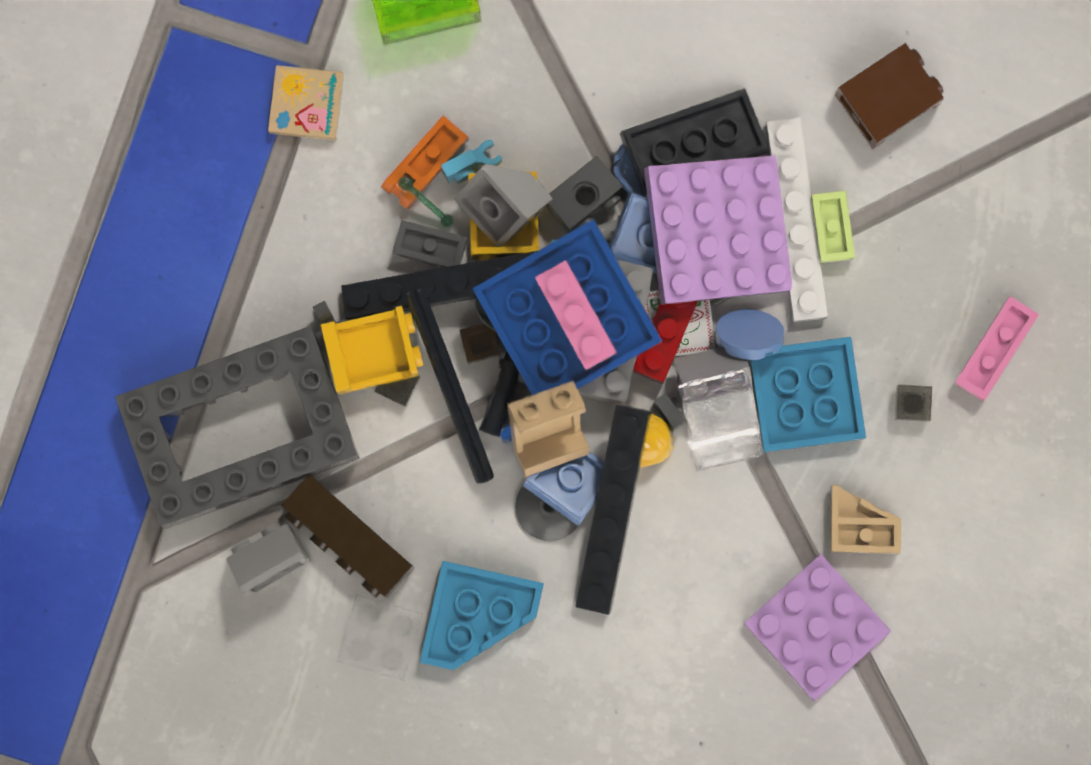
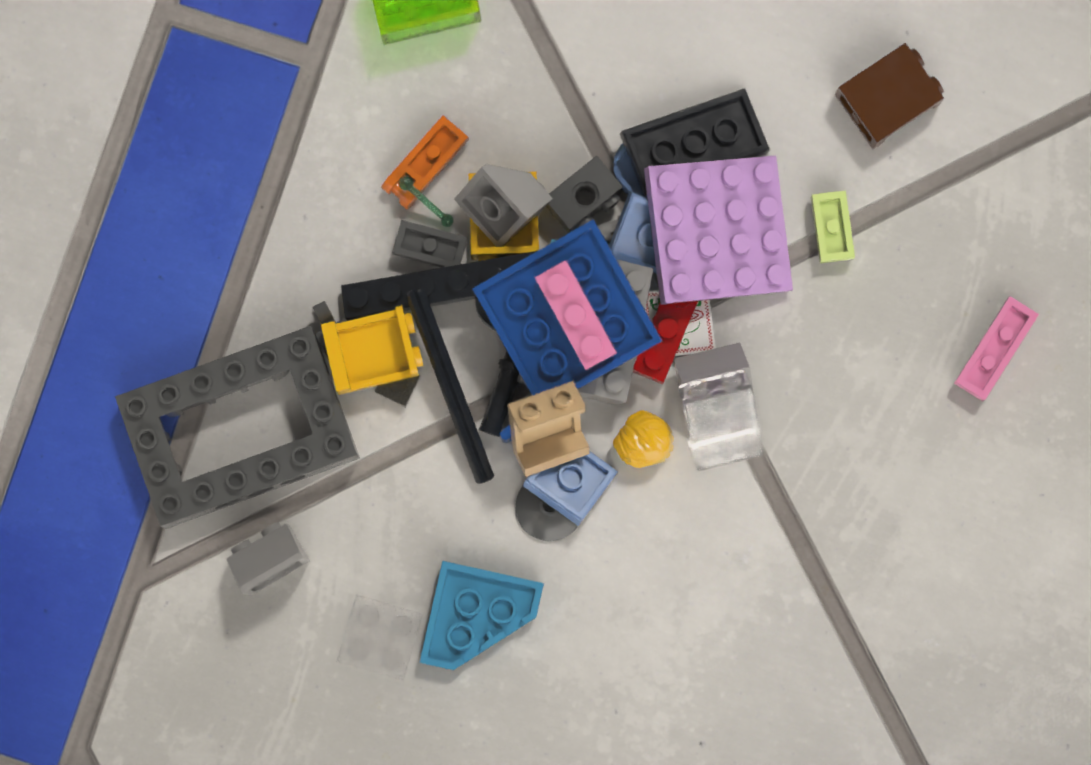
tan tile [268,65,344,141] -> none
dark brown brick [282,474,414,598] -> none
medium azure plate [441,140,502,184] -> none
dark brown plate [459,324,501,364] -> none
black plate [575,404,652,615] -> none
dark grey plate [653,393,686,432] -> none
medium blue tile [715,309,784,360] -> none
lavender plate [744,554,891,701] -> none
dark azure plate [750,337,866,453] -> none
white plate [766,117,828,323] -> none
tan wing [830,485,901,554] -> none
clear smoke plate [895,384,932,422] -> none

